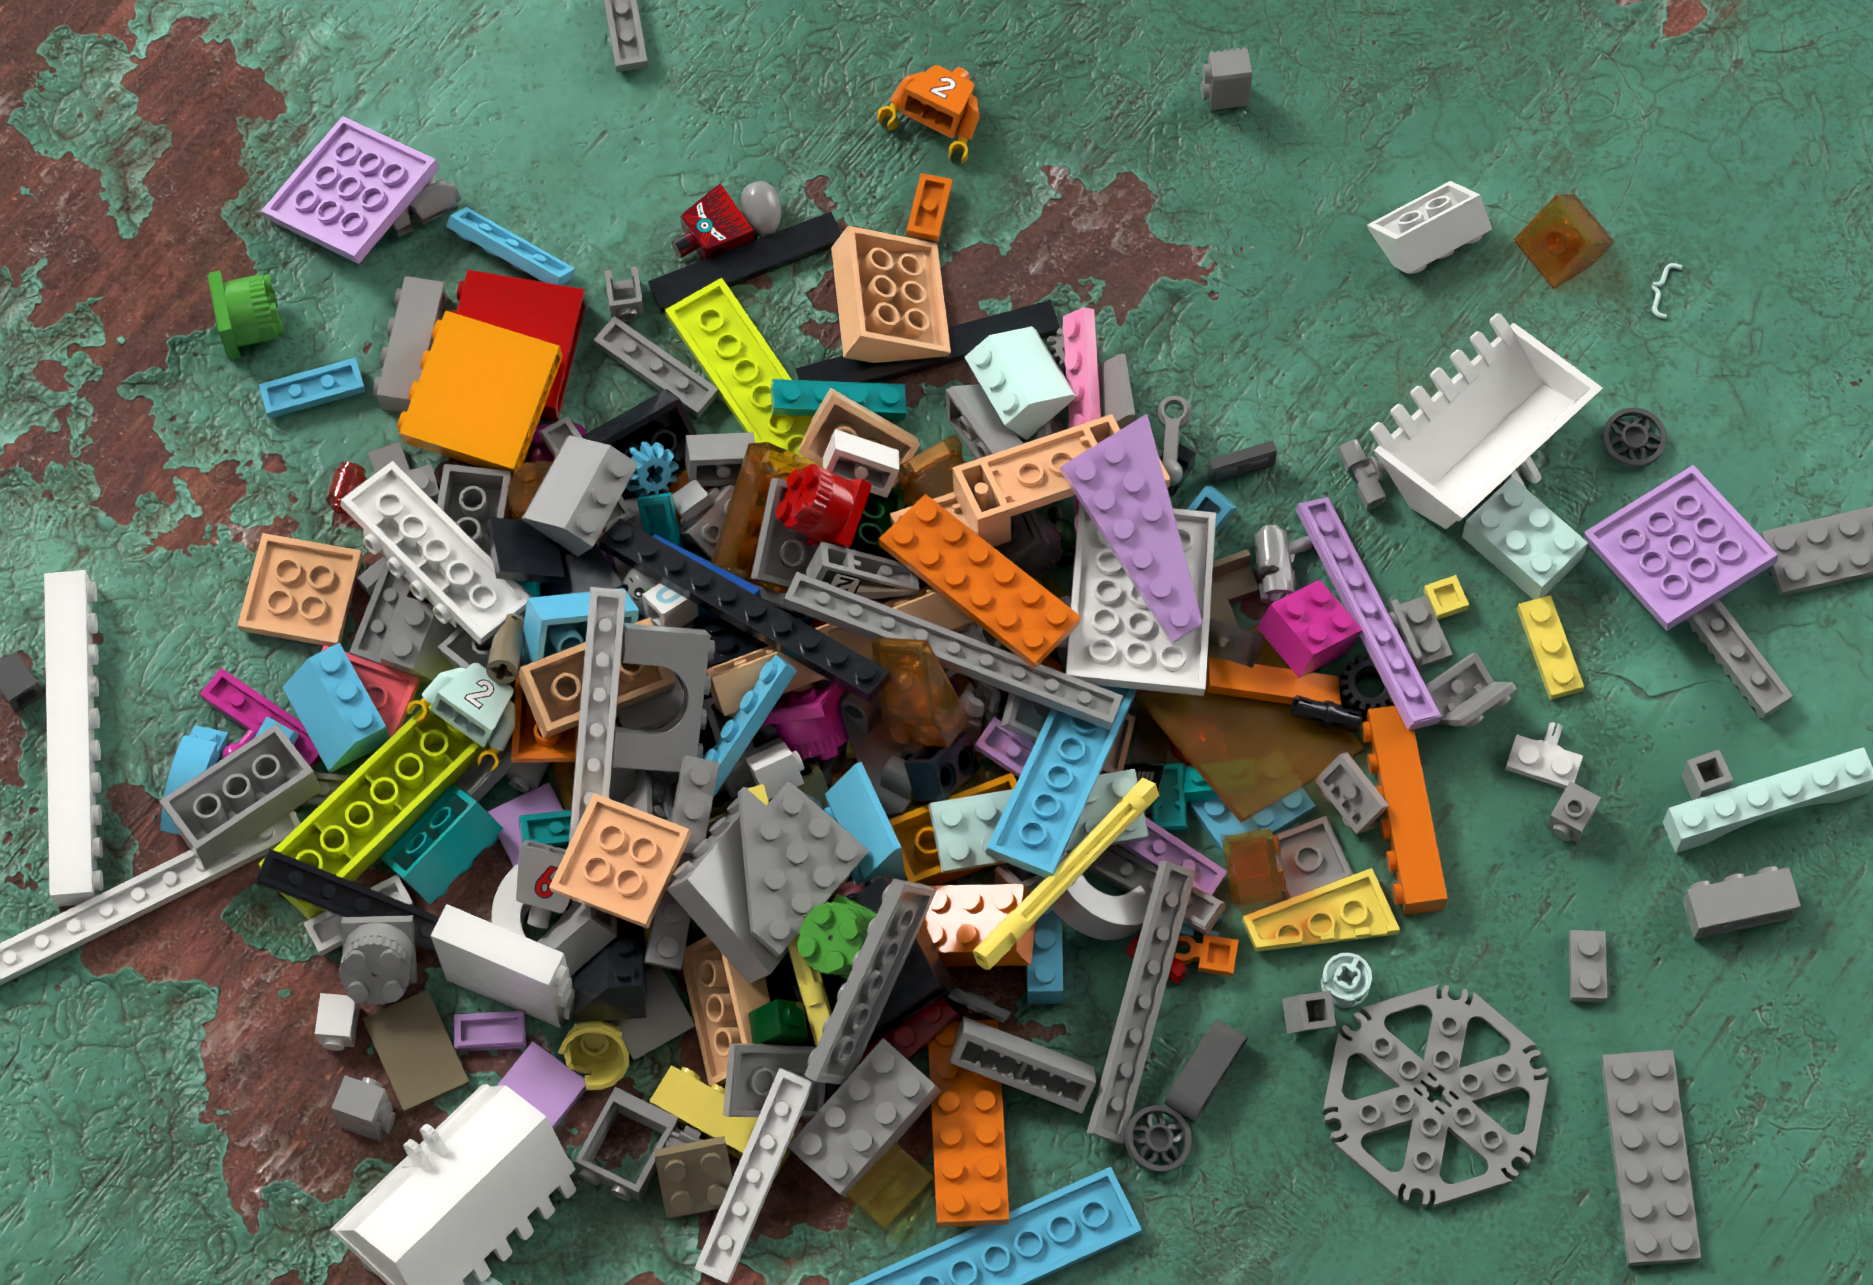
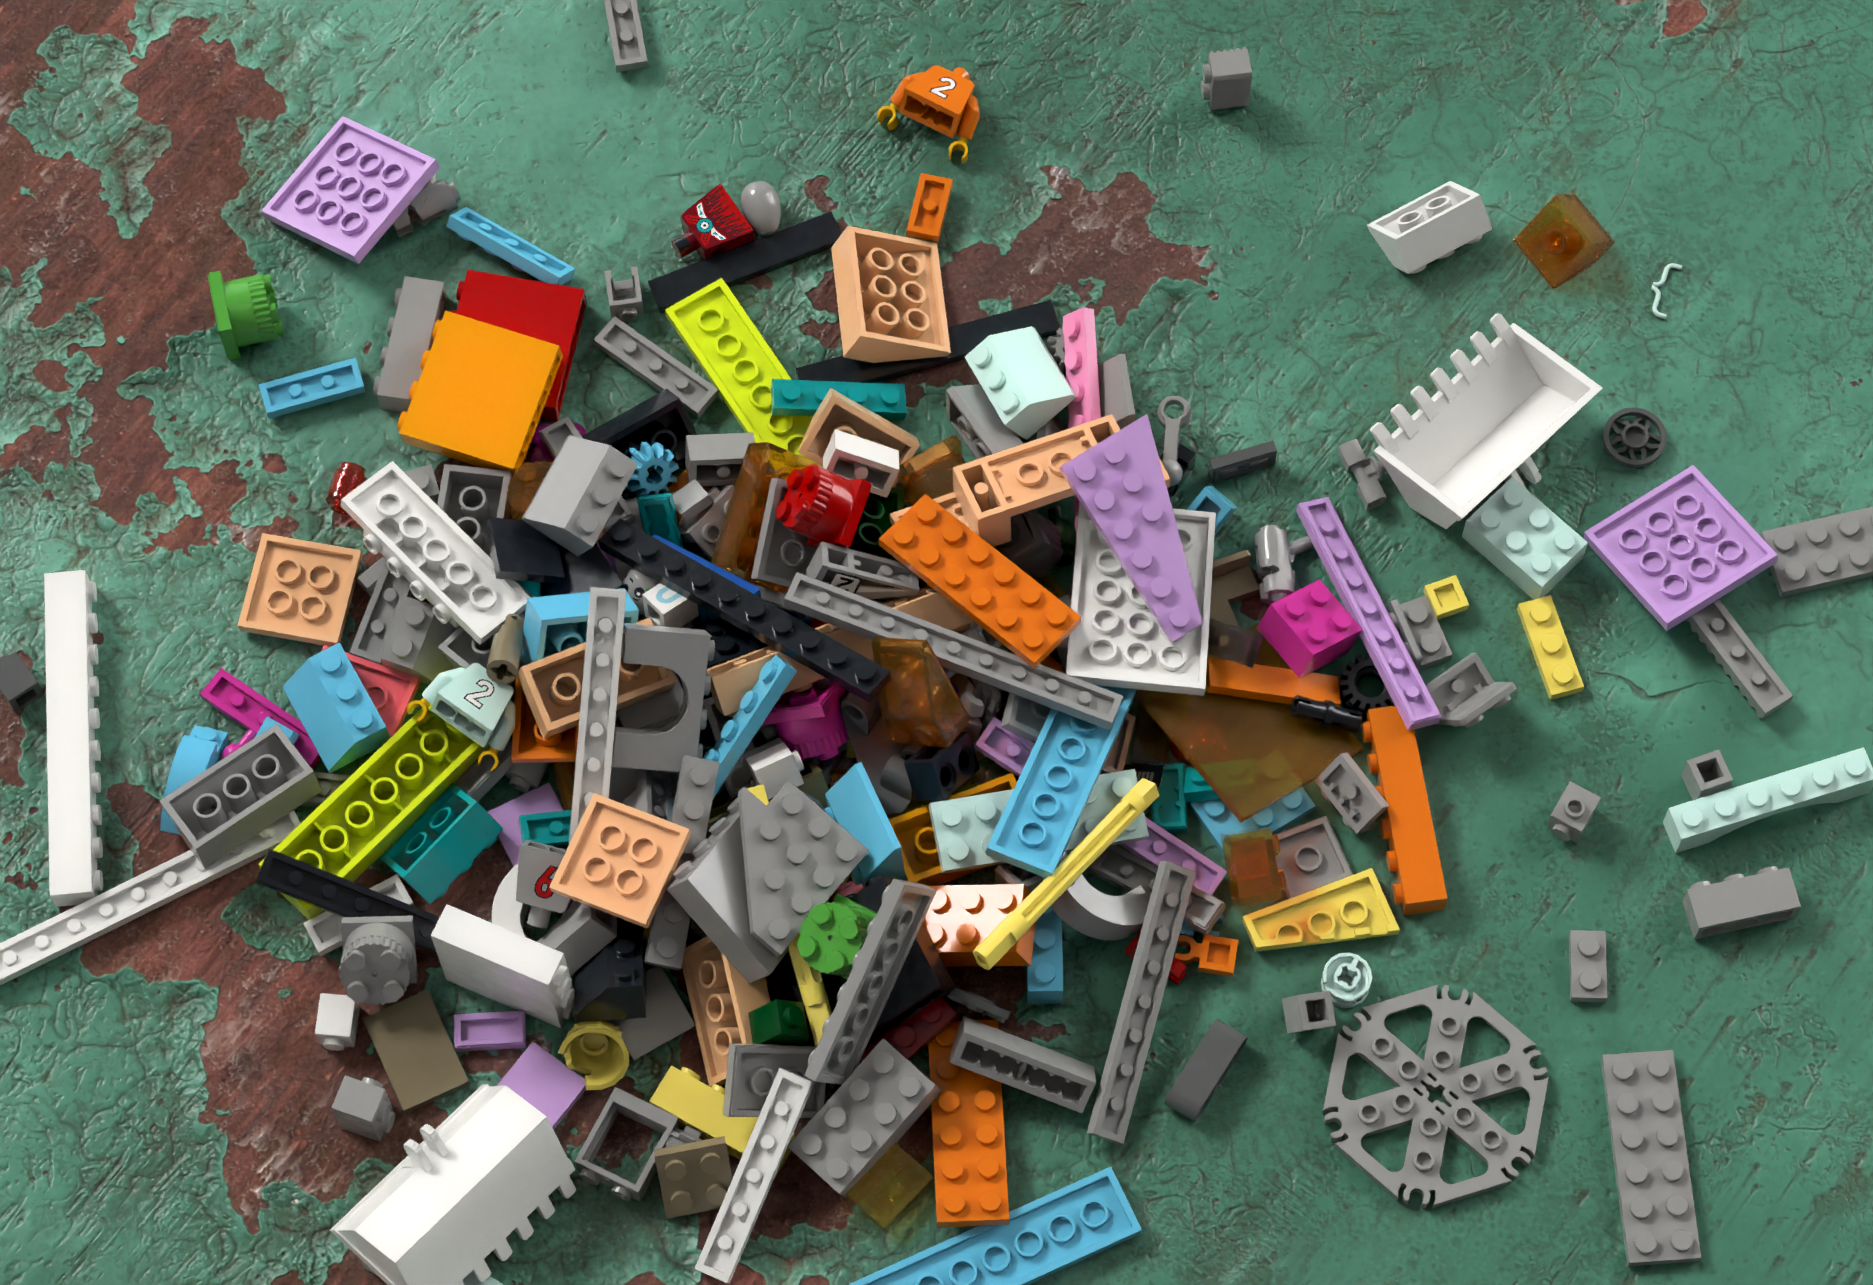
light grey tile [368,442,410,474] -> none
dark grey wheel [1125,1105,1192,1173] -> none
white plate [1505,722,1583,789] -> none

